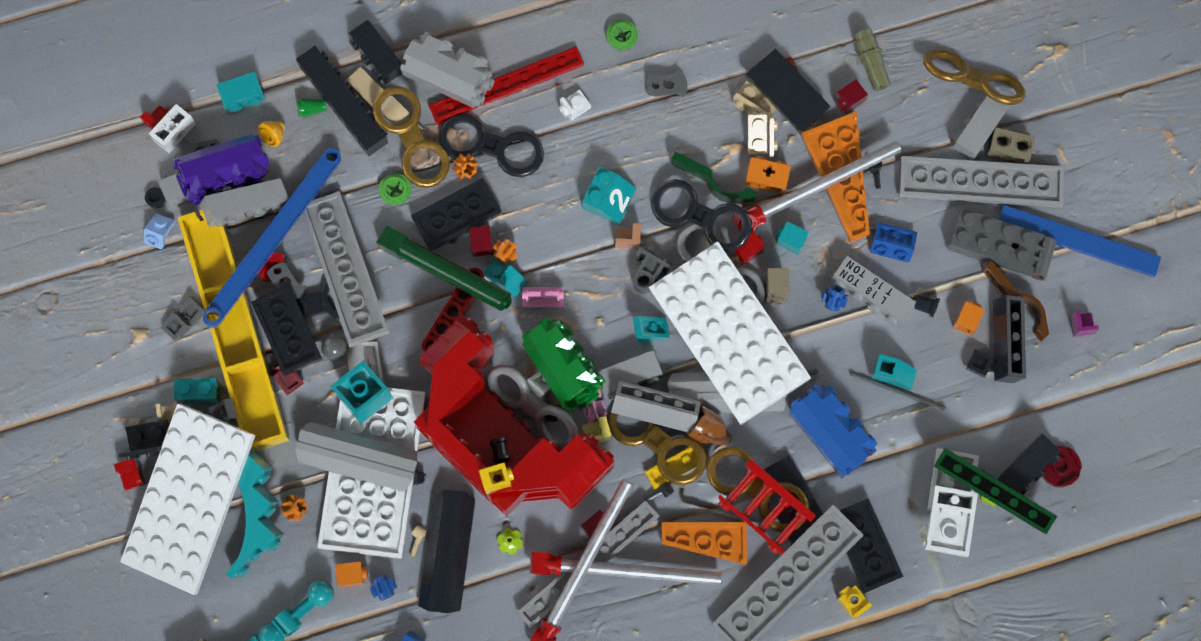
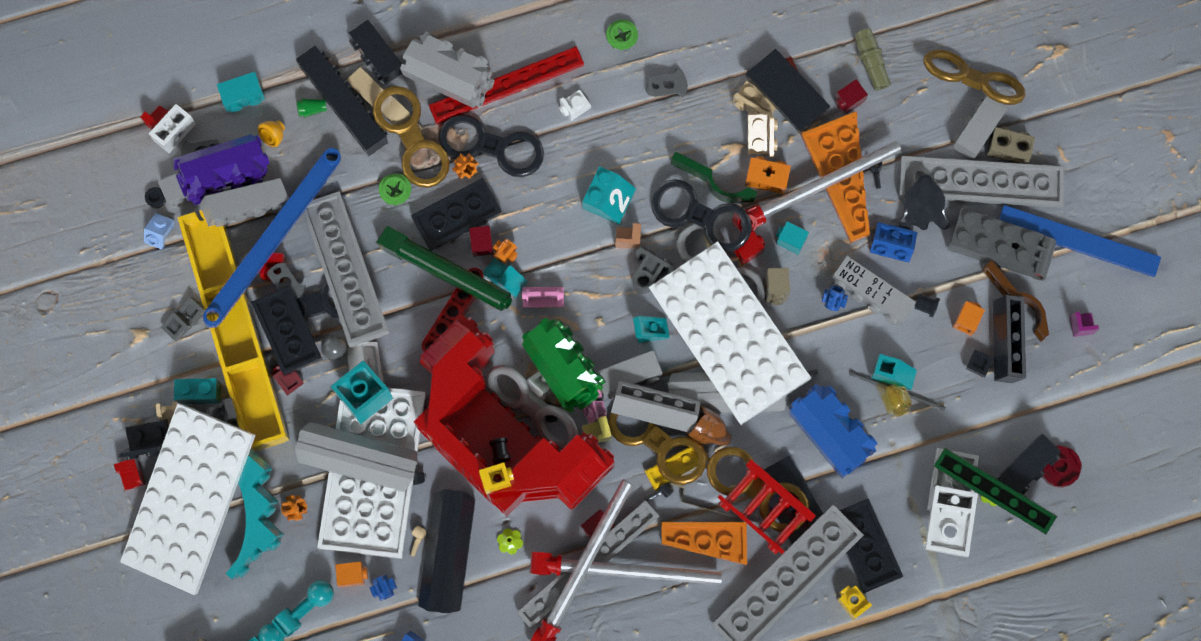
none -> clear yellow head [881,384,912,417]
none -> black tile [898,174,950,230]

